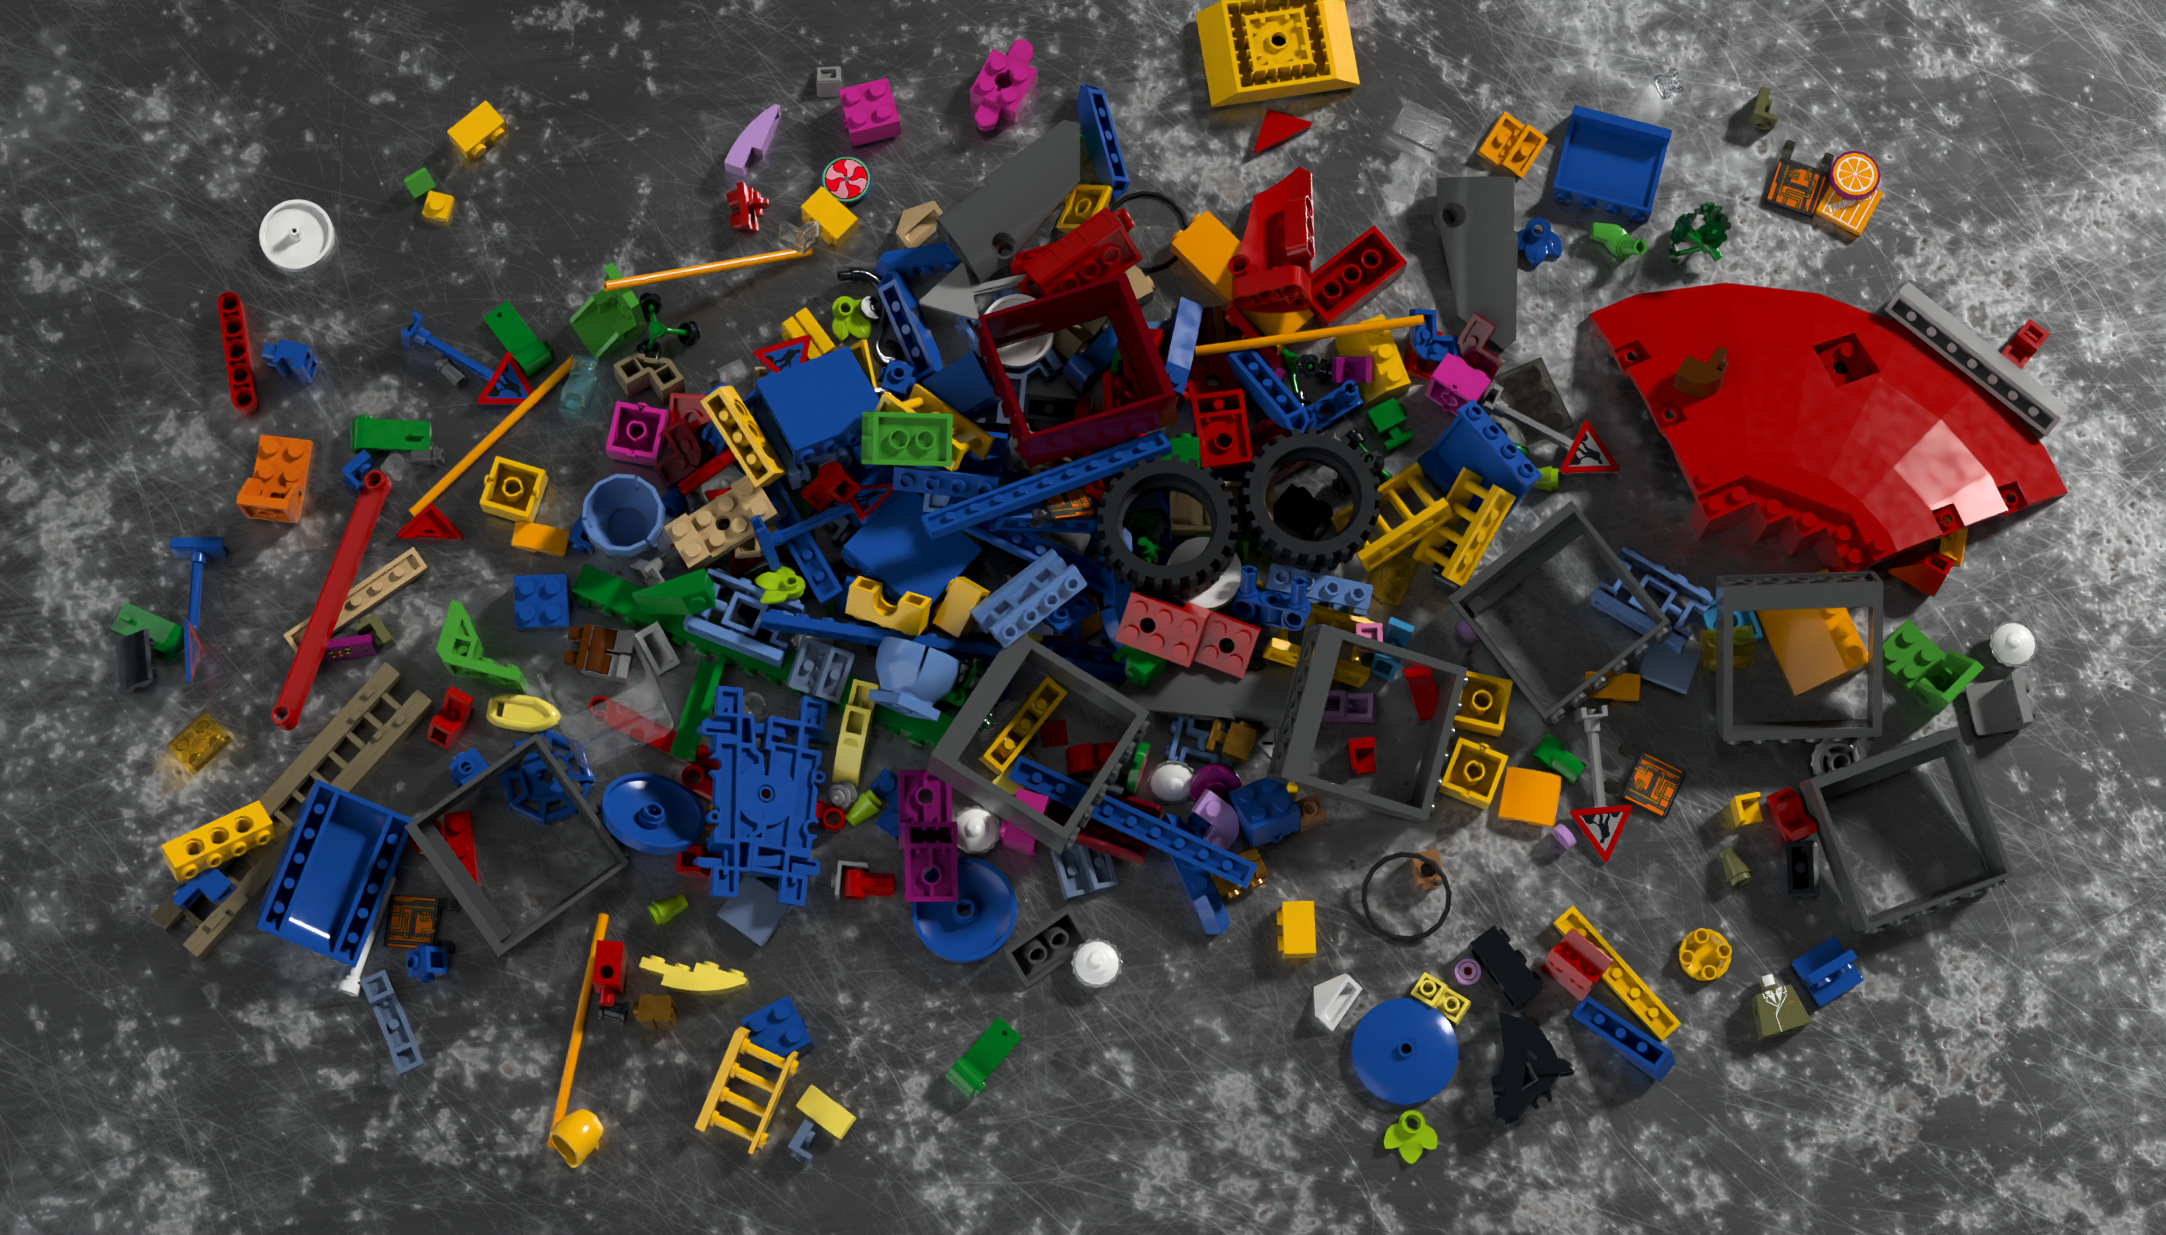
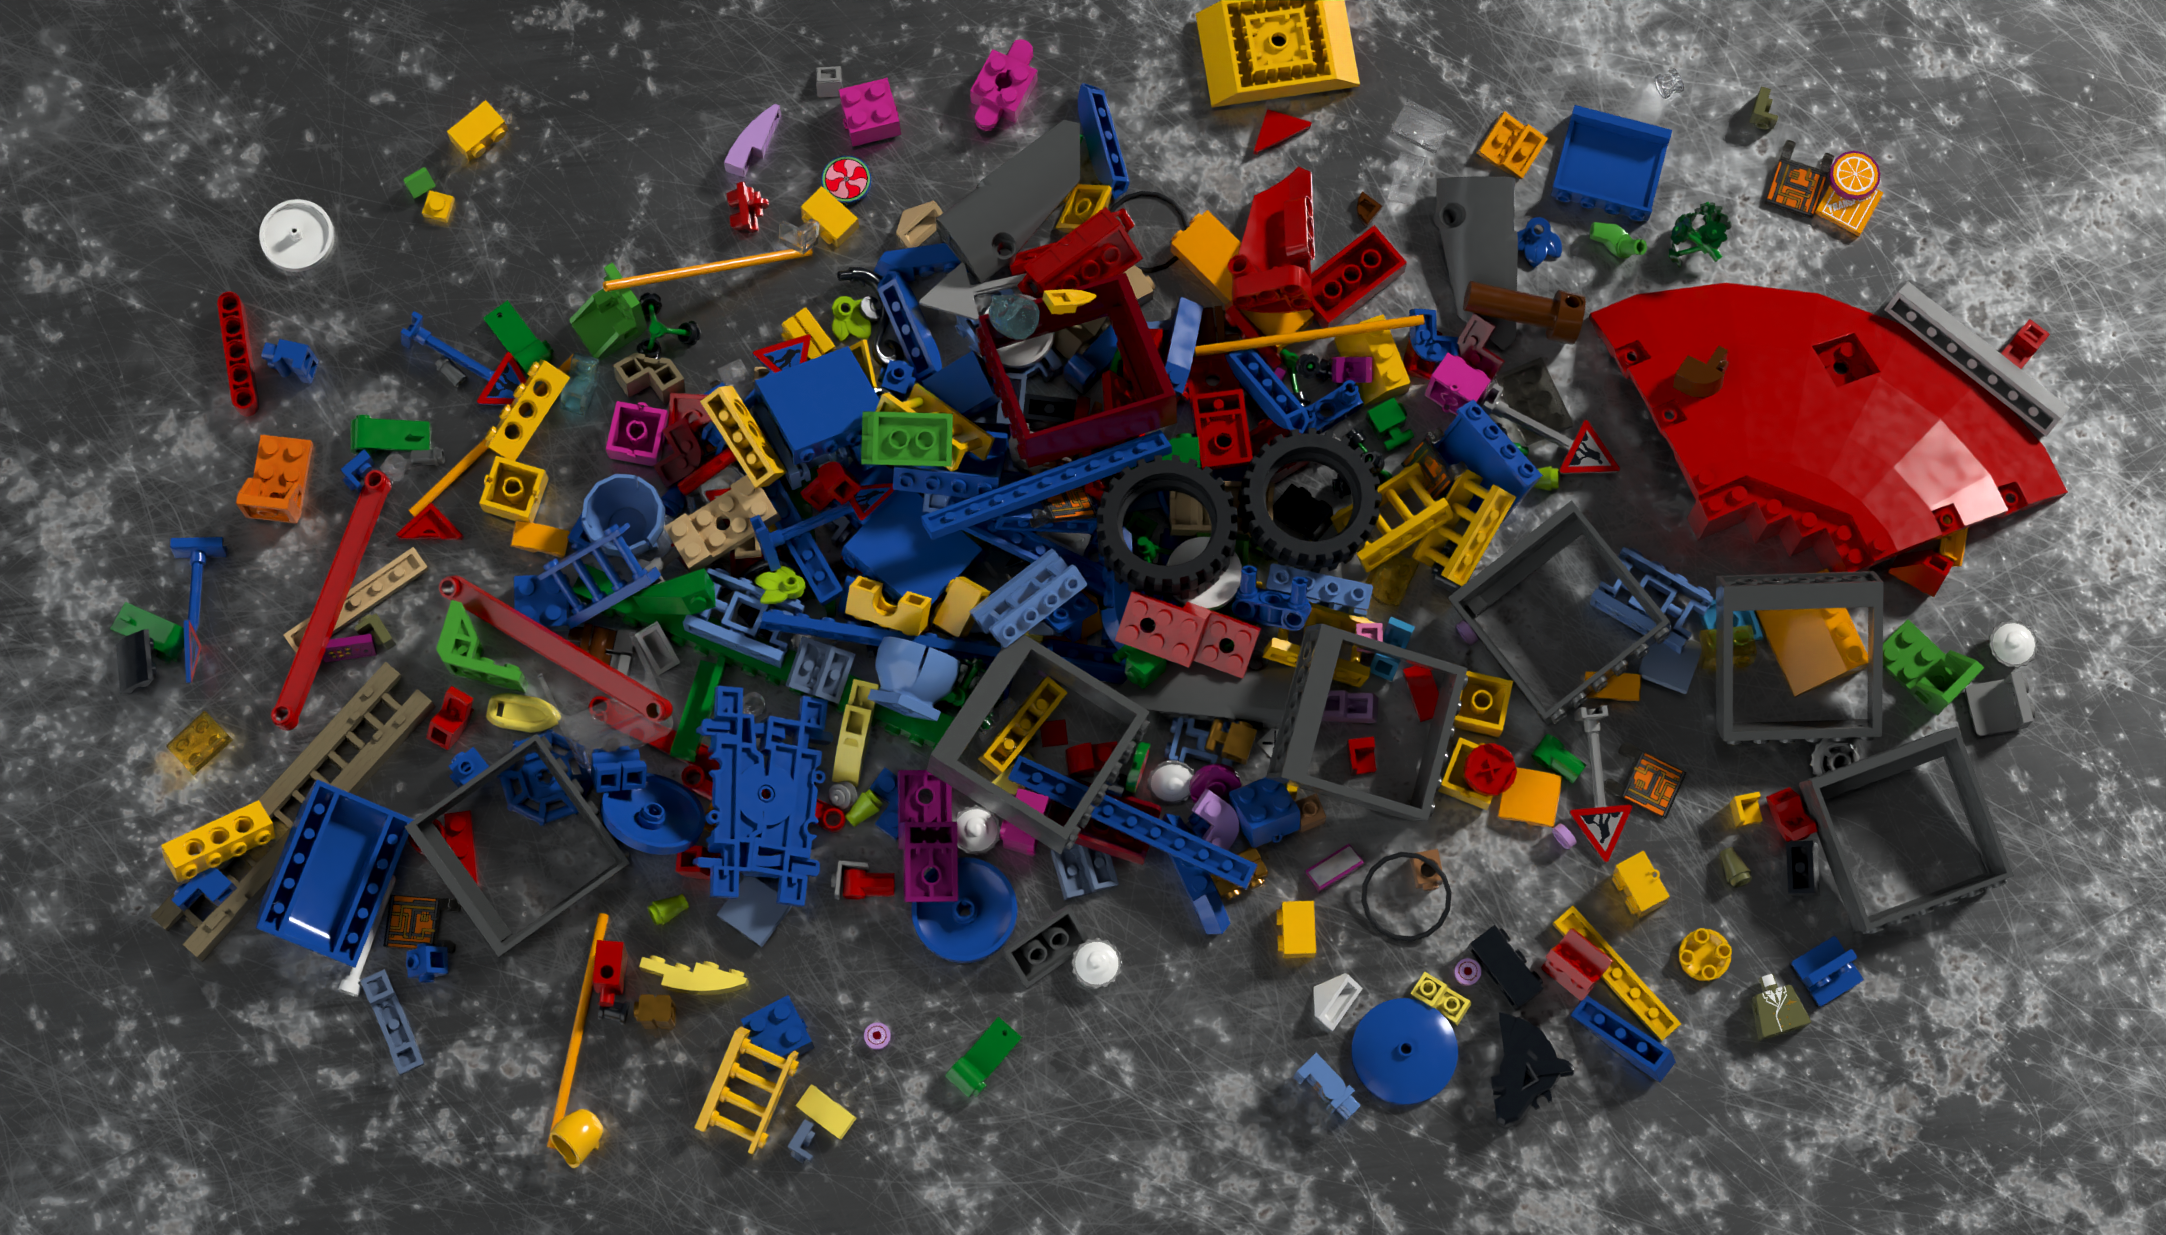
lime plate [1384,1110,1438,1164] -> none
none -> red piece [439,575,673,722]
none -> yellow brick [484,360,570,461]
none -> blue fence [537,522,661,629]
none -> blue hips [590,746,647,793]
none -> lavender tile [864,1023,891,1050]
none -> clear light blue piece [989,294,1040,340]
none -> yellow plate [1042,289,1096,315]
none -> medium blue hips [1293,1053,1361,1120]
none -> flat silver slope [1305,844,1364,893]
none -> reddish brown tile [1357,191,1382,227]
none -> flag [1401,427,1468,501]
none -> reddish brown piece [1463,281,1586,345]
none -> red tile [1464,743,1517,796]
none -> yellow brick [1612,850,1670,919]

